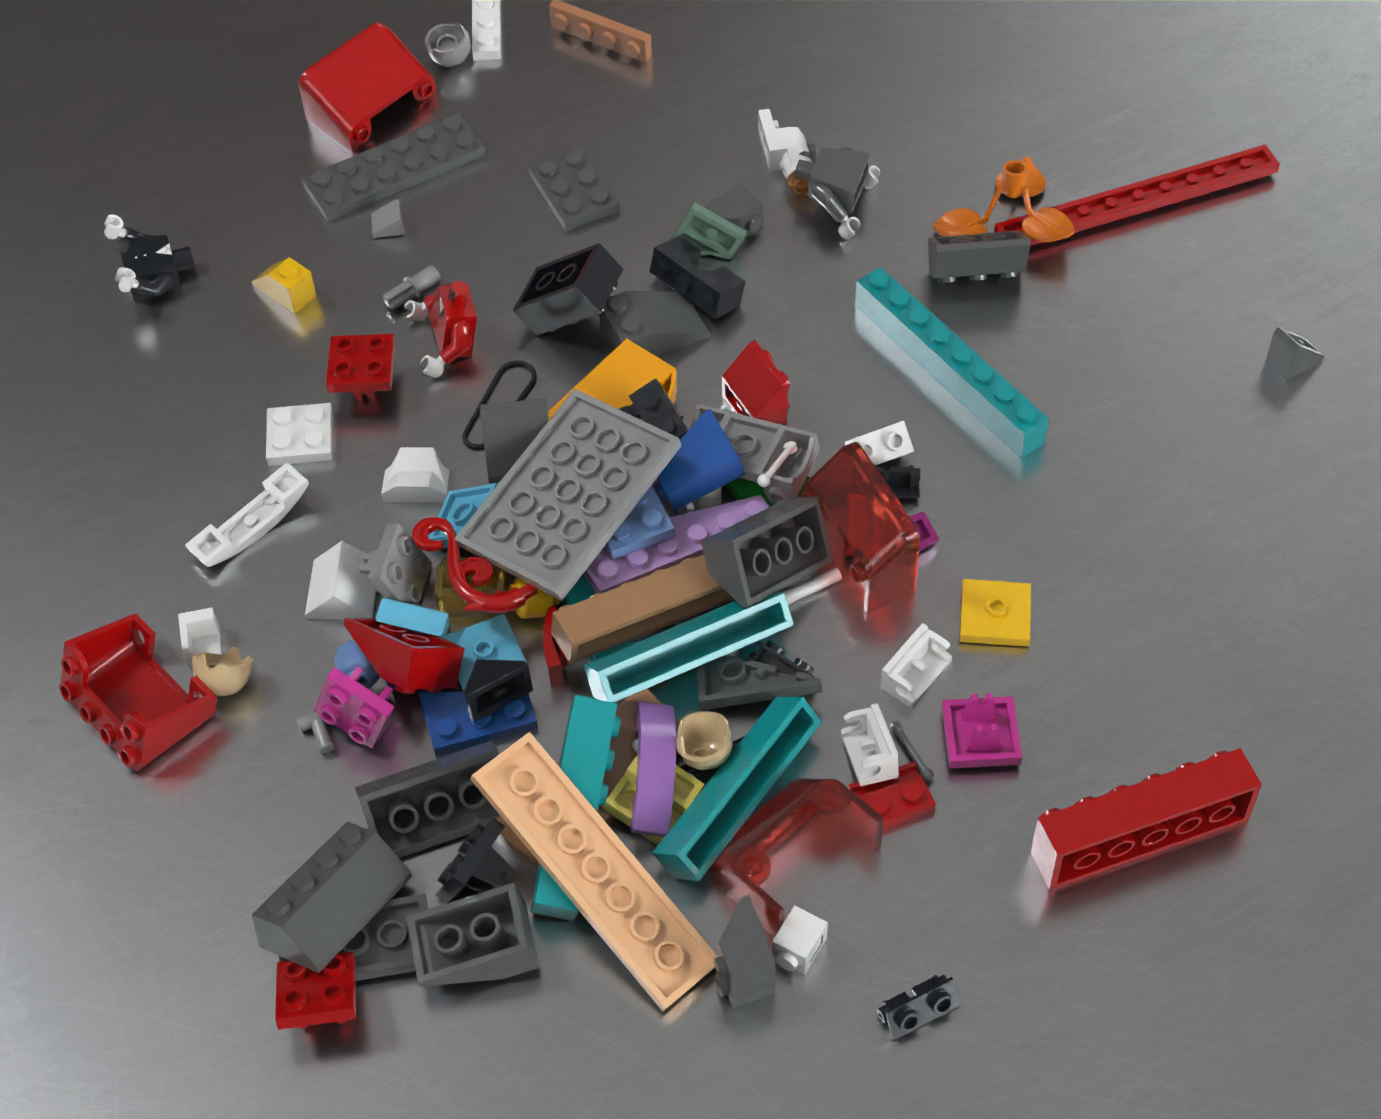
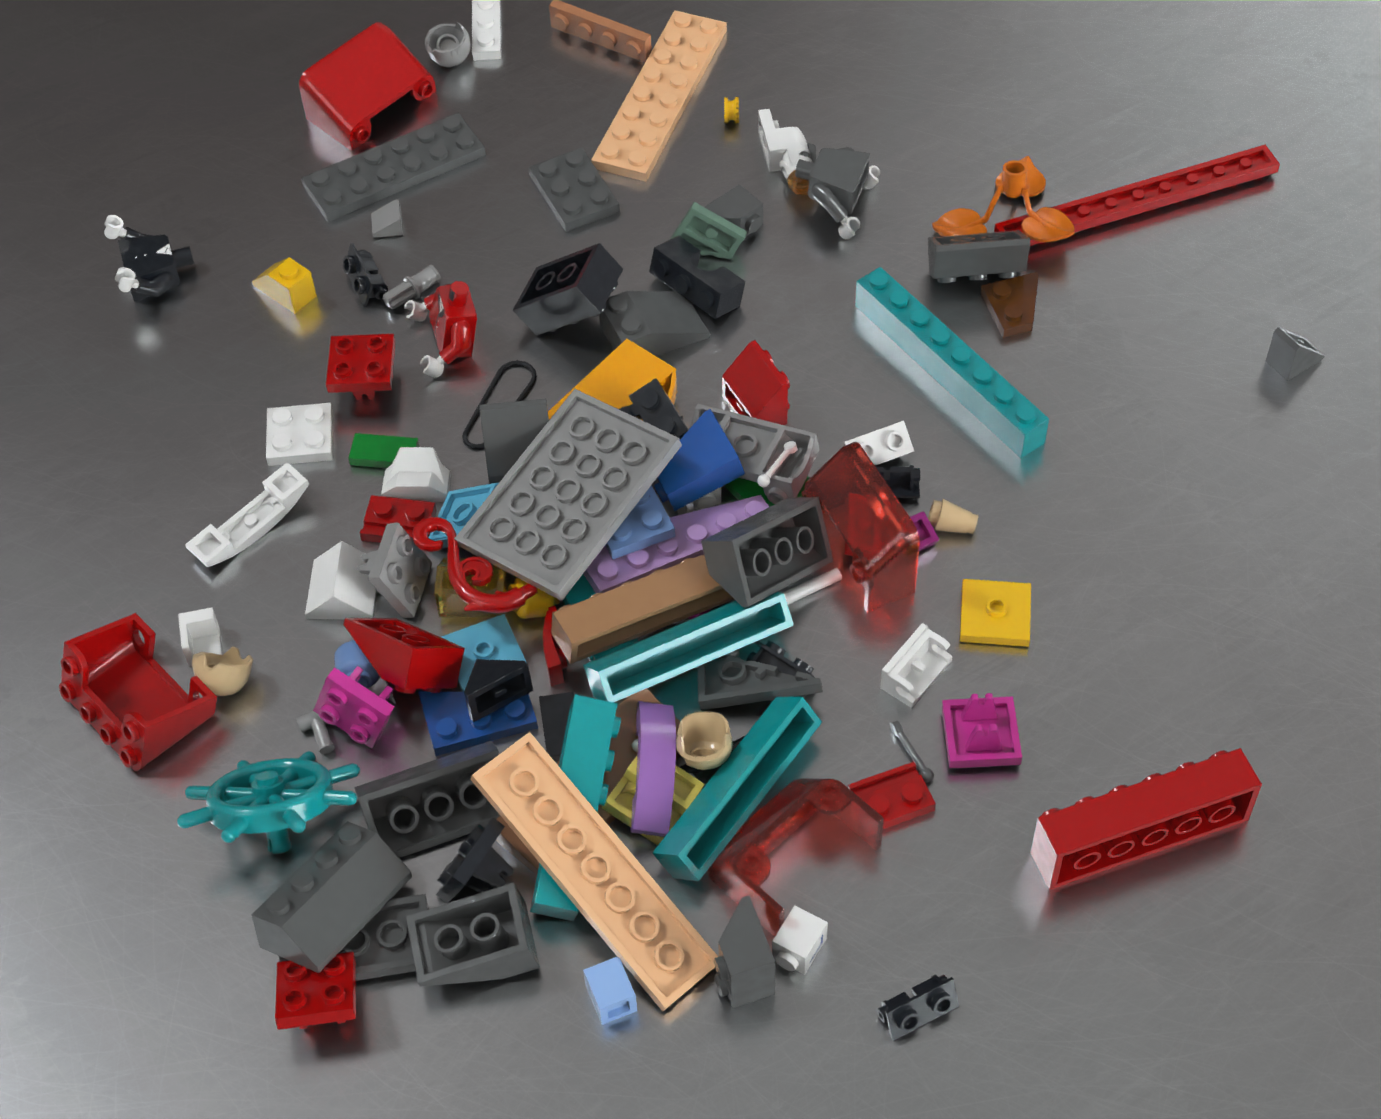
medium azure slope [376,598,450,637] -> none
white hinge [841,703,899,786] -> none
none -> teal piece [177,751,360,854]
none -> black hinge [343,243,388,307]
none -> green tile [348,433,419,468]
none -> red plate [360,495,437,543]
none -> black tile [539,691,574,762]
none -> light blue panel [583,957,637,1025]
none -> light nougat plate [591,10,727,182]
none -> yellow bush [724,97,739,124]
none -> tan cone [928,499,978,534]
none -> reddish brown wing [981,272,1039,338]

